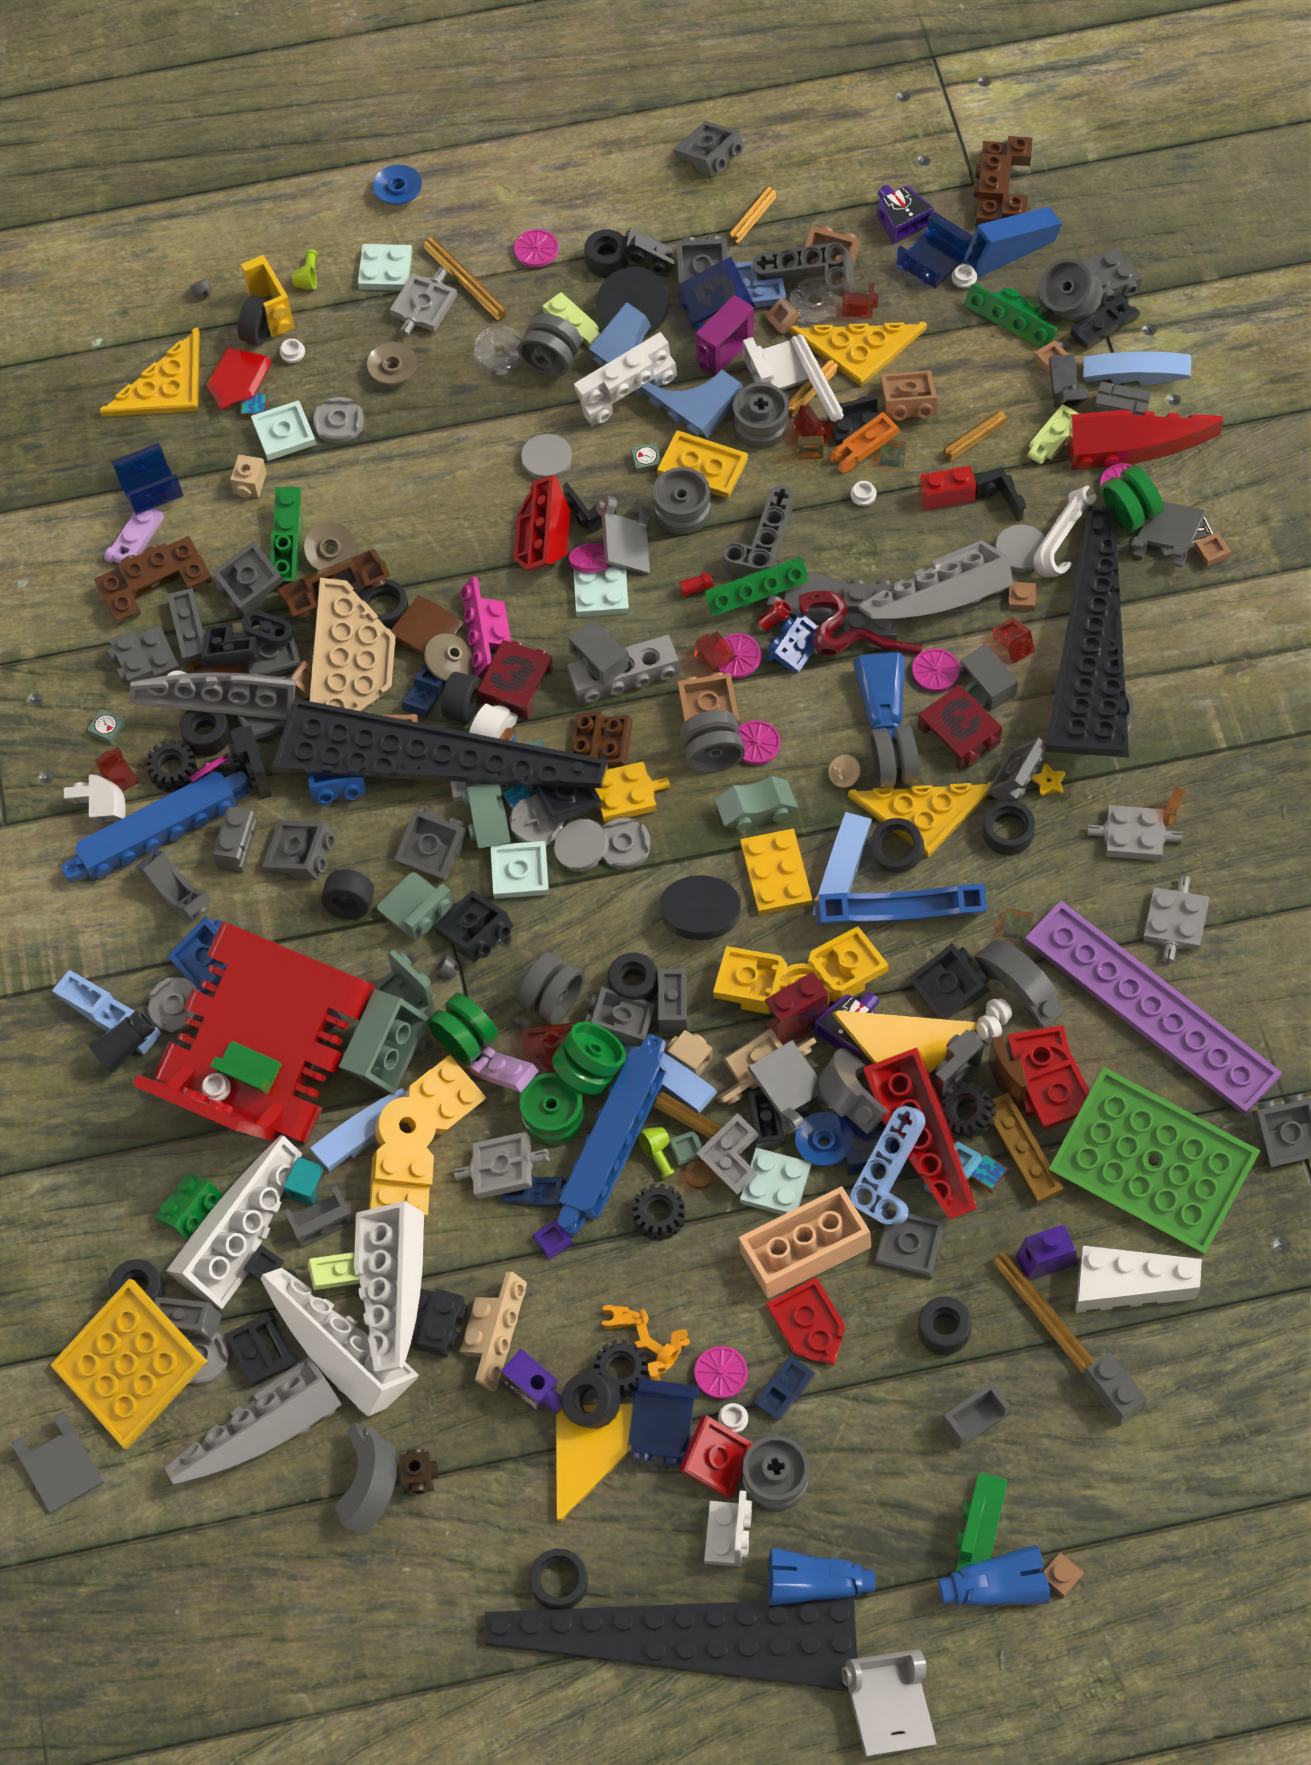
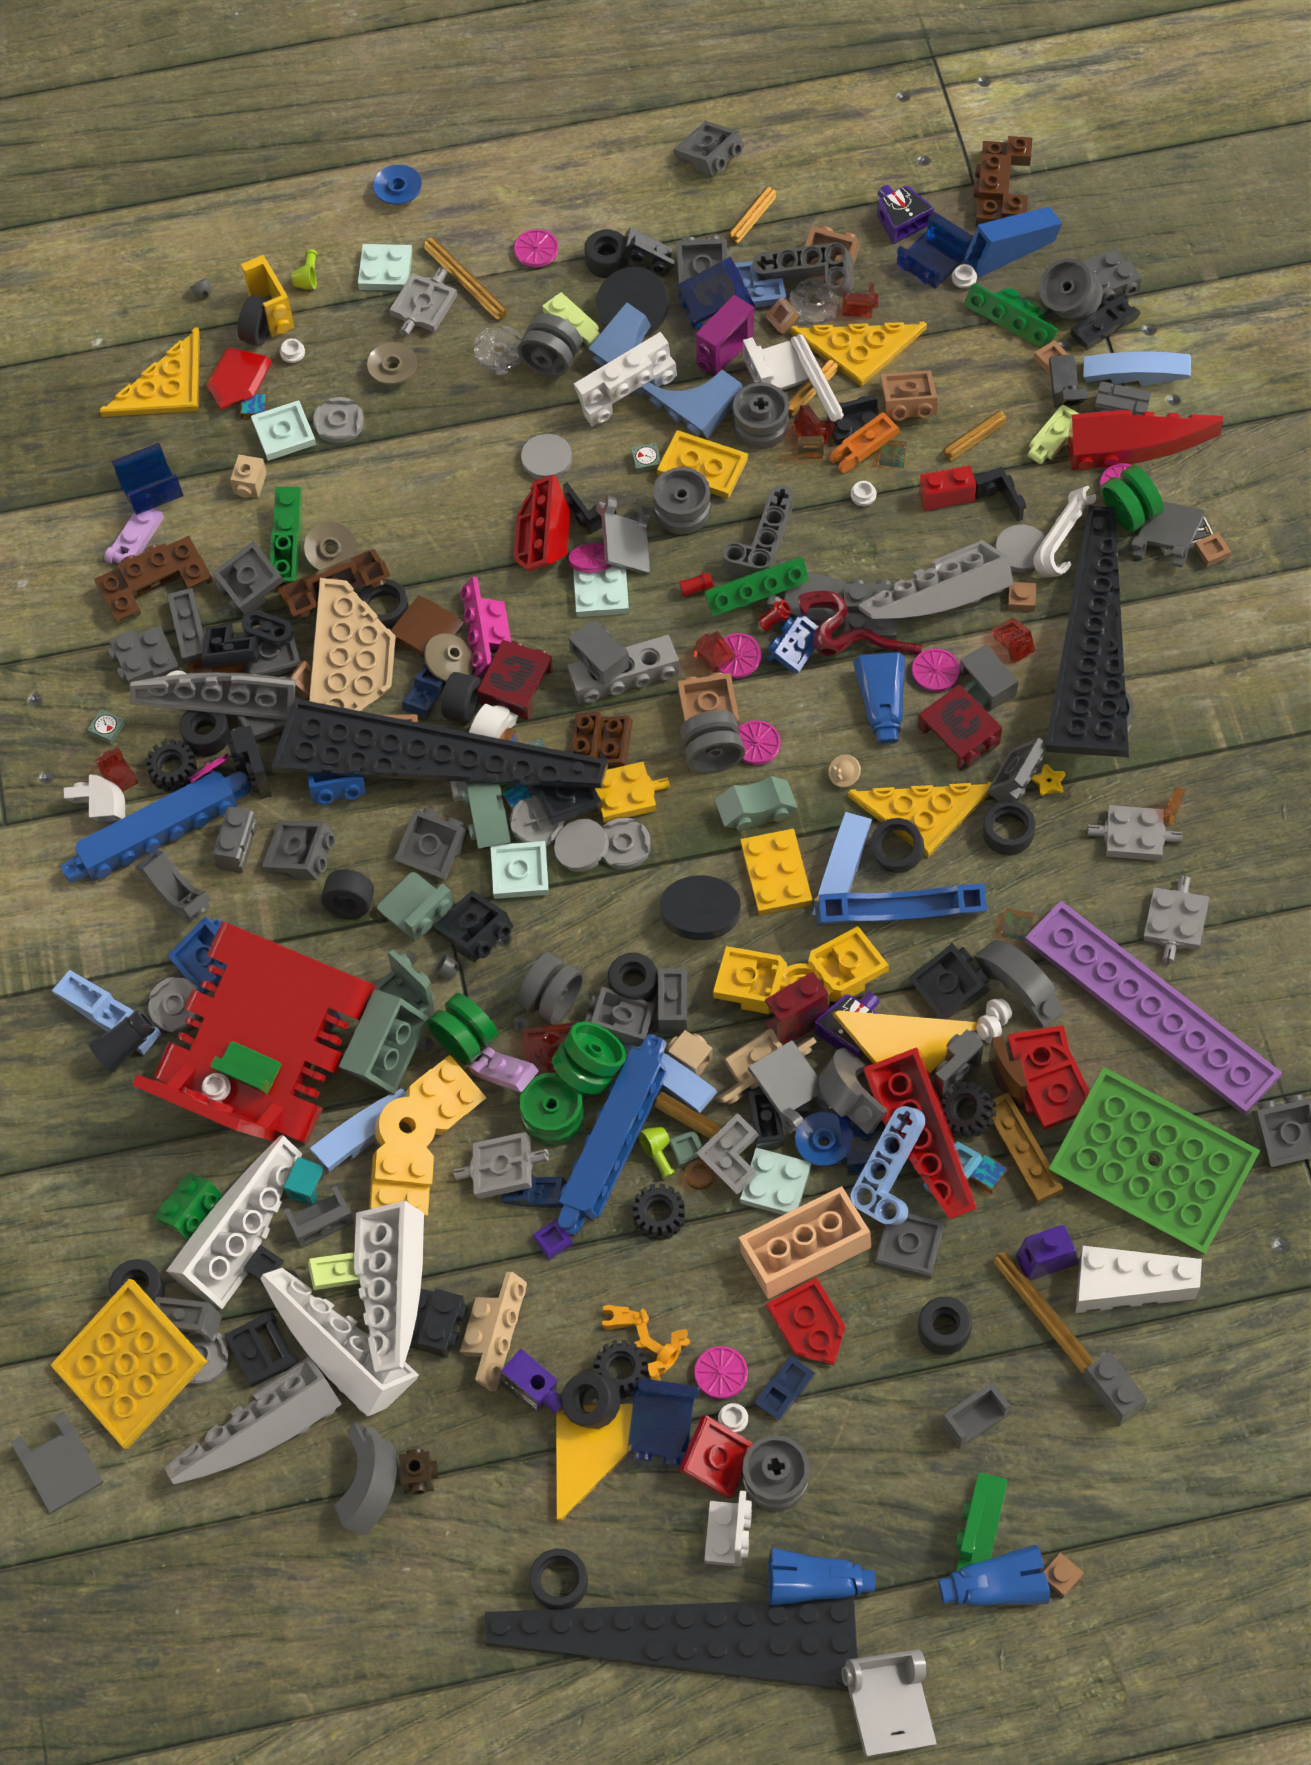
dark grey wheel [870,724,919,789] -> none

